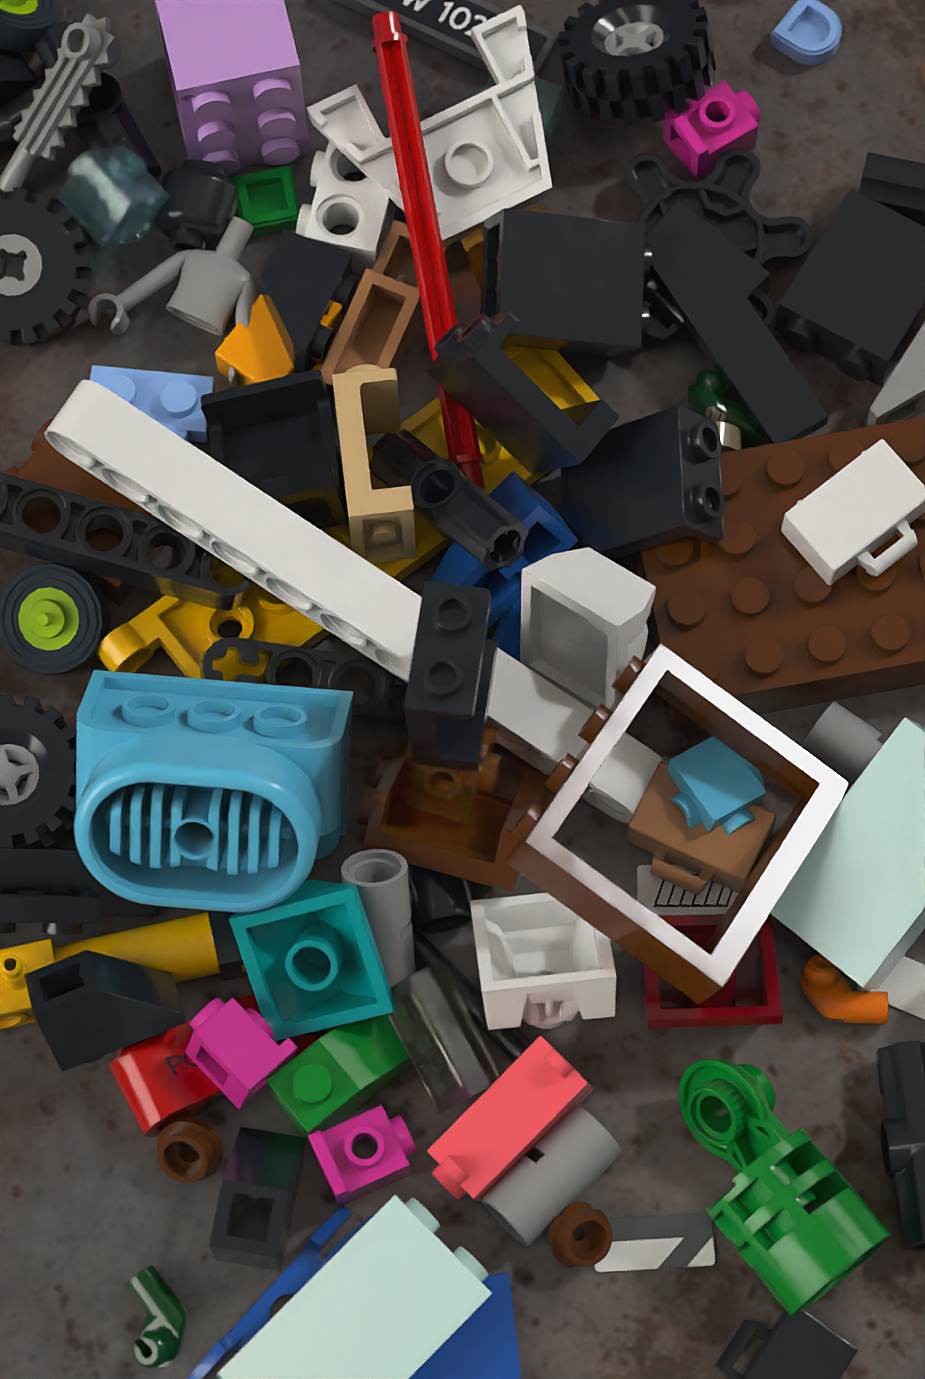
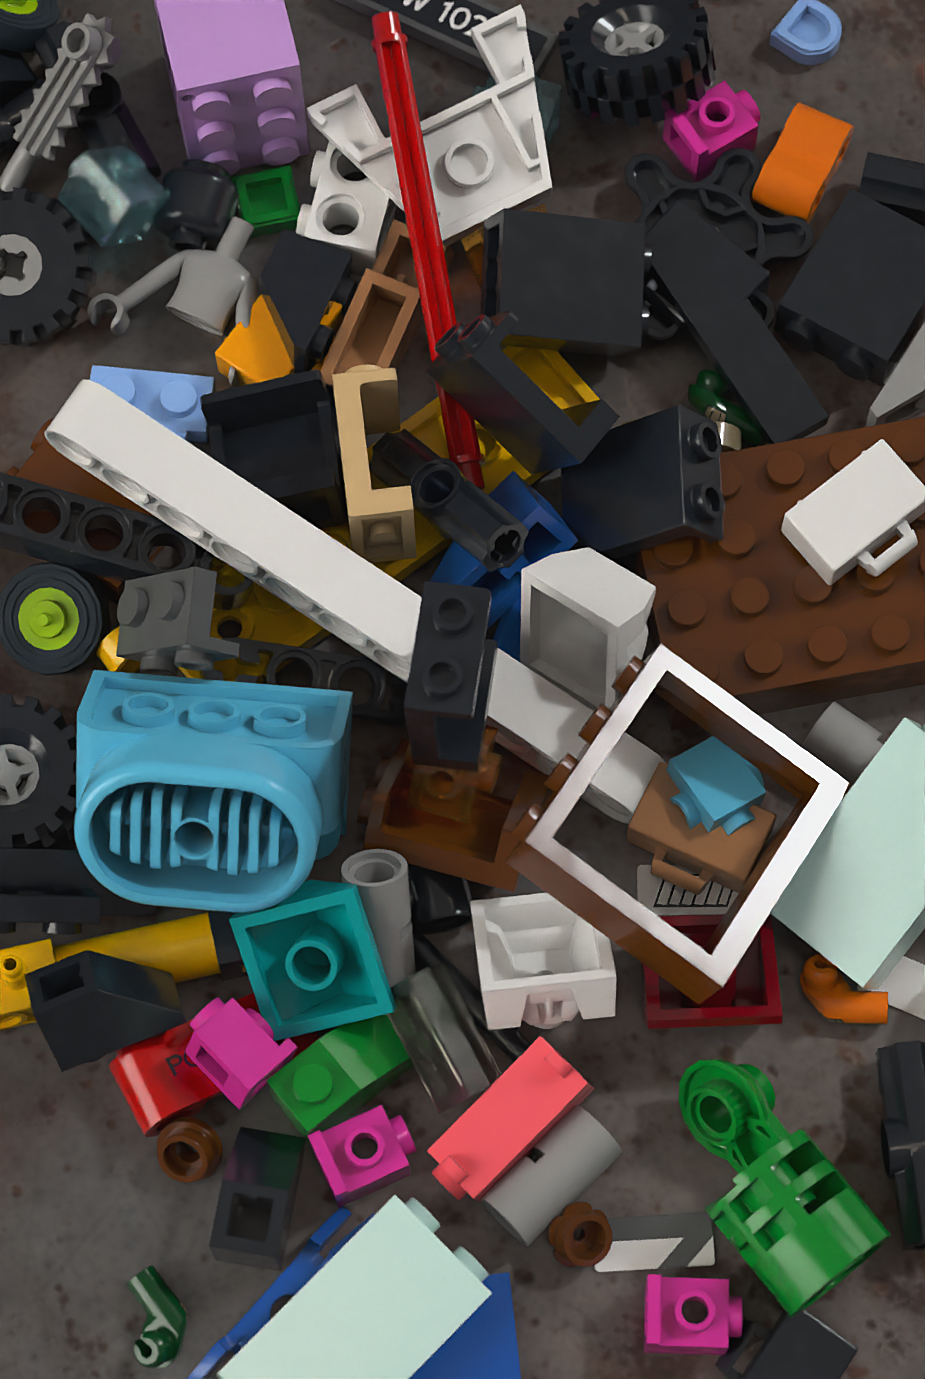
none -> dark grey bracket [116,567,240,676]
none -> dark pink brick [644,1274,742,1355]
none -> orange axle [751,102,854,224]

